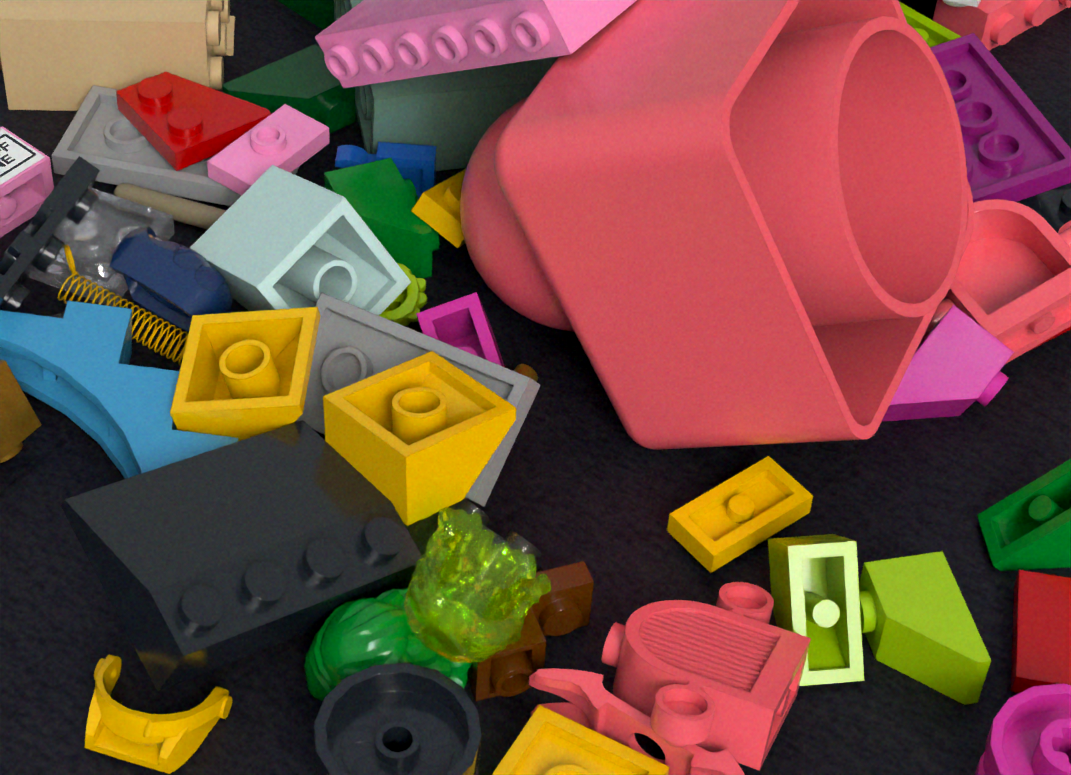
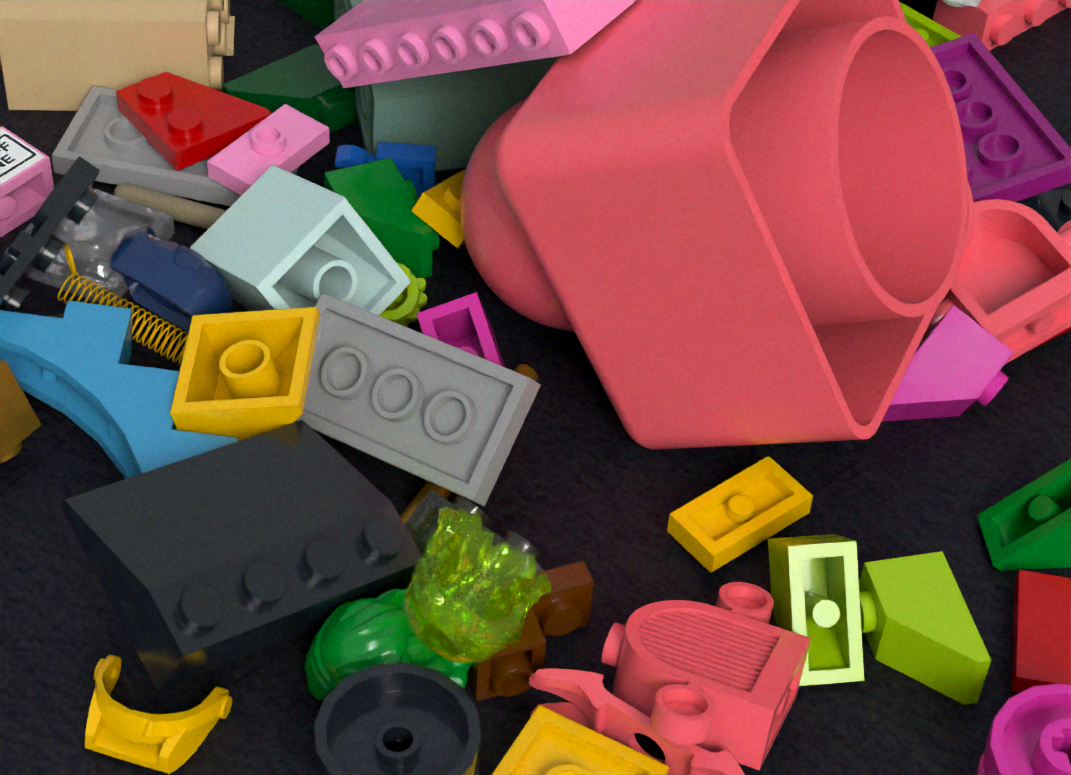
yellow slope [323,351,516,526] -> none

